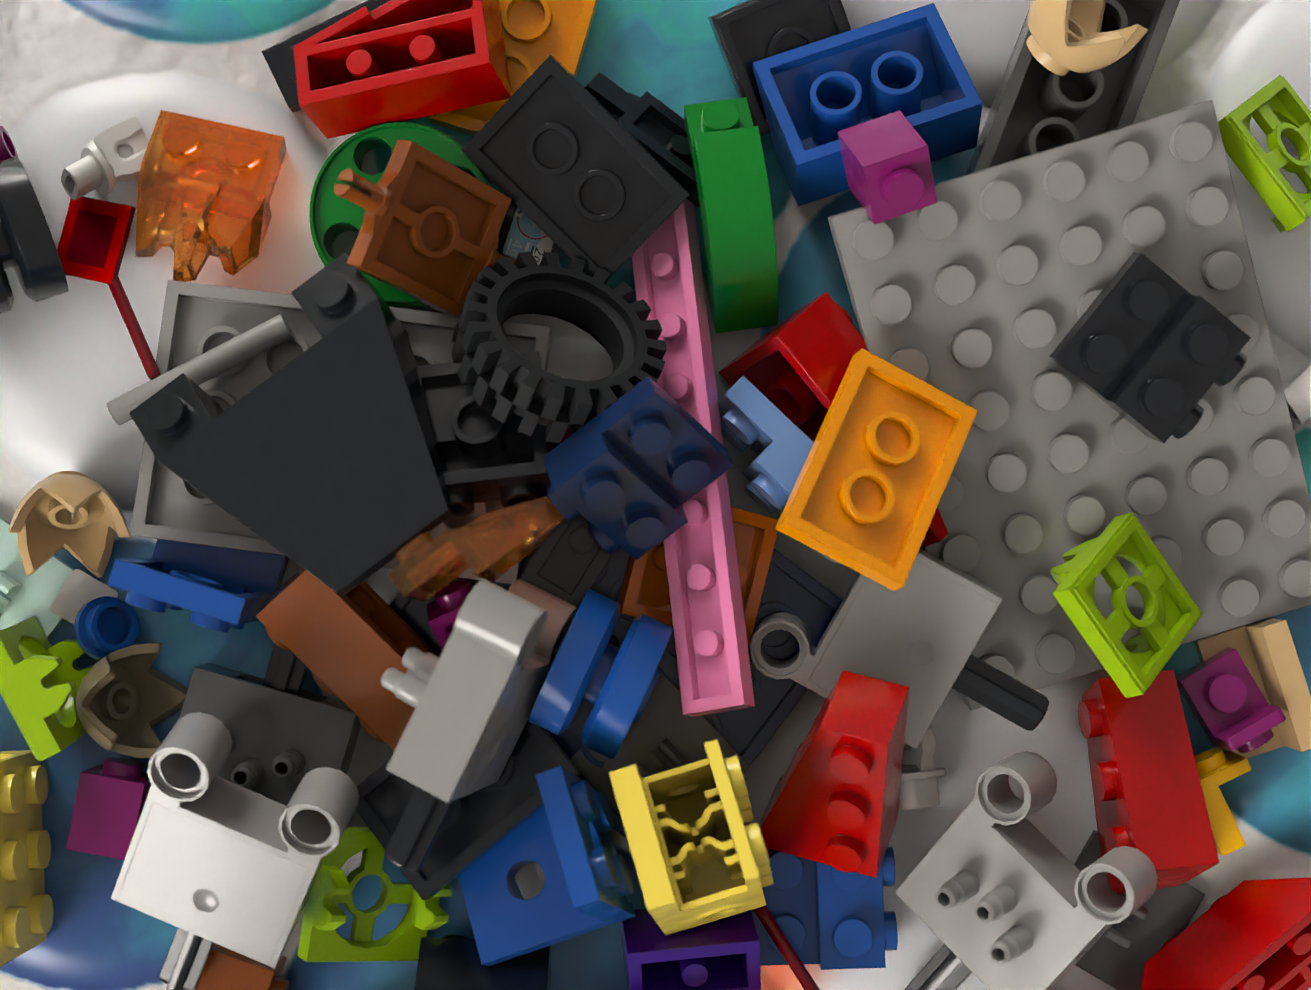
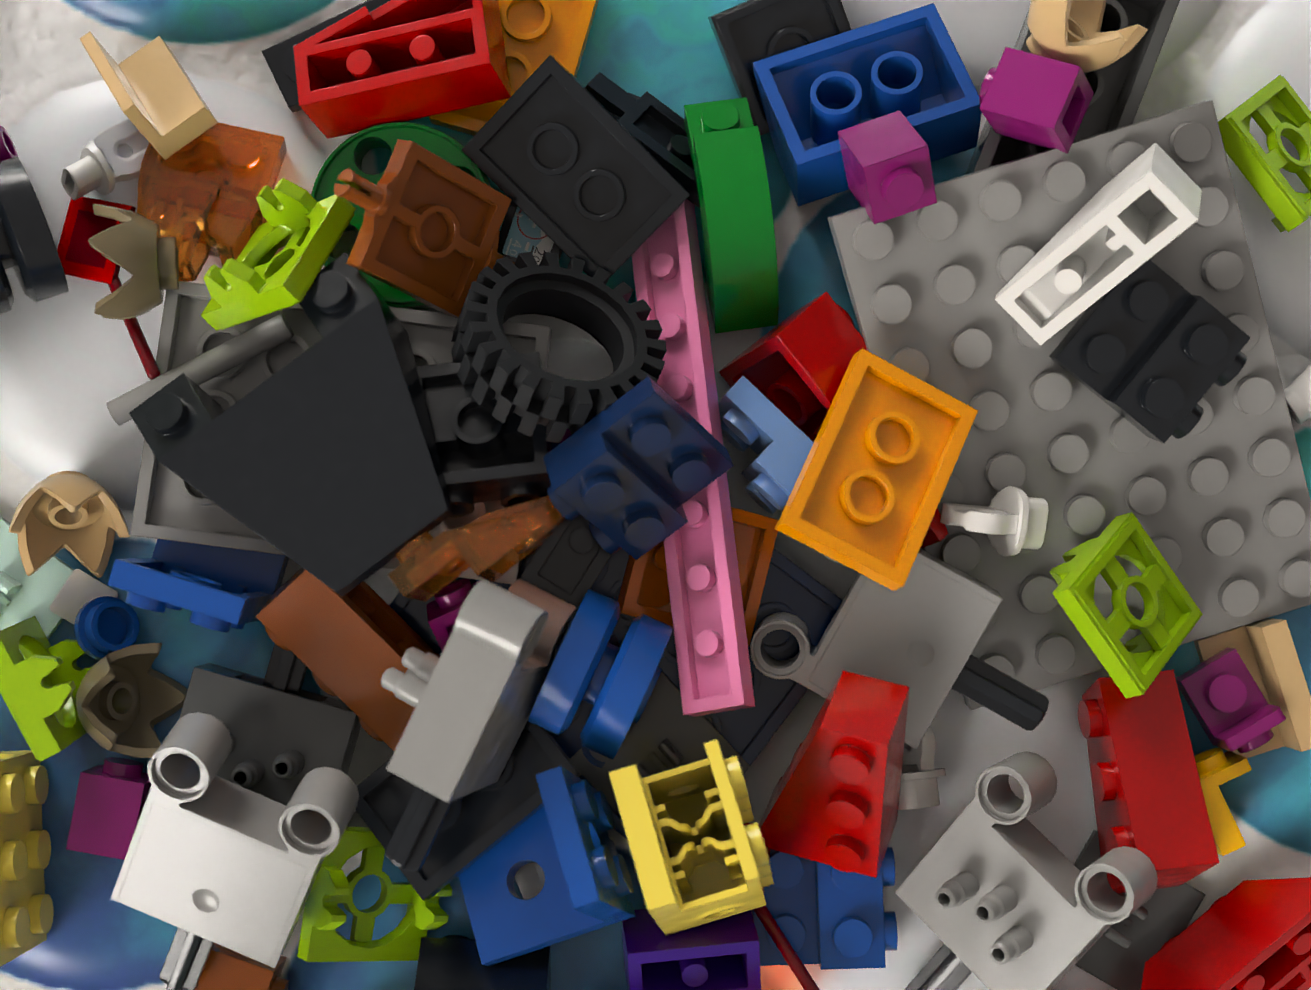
none -> tan panel [80,32,218,160]
none -> dark tan piece [88,204,179,320]
none -> lime piece [200,178,356,331]
none -> white piece [940,486,1049,557]
none -> magenta brick [979,47,1094,154]
none -> white slope [995,143,1202,346]

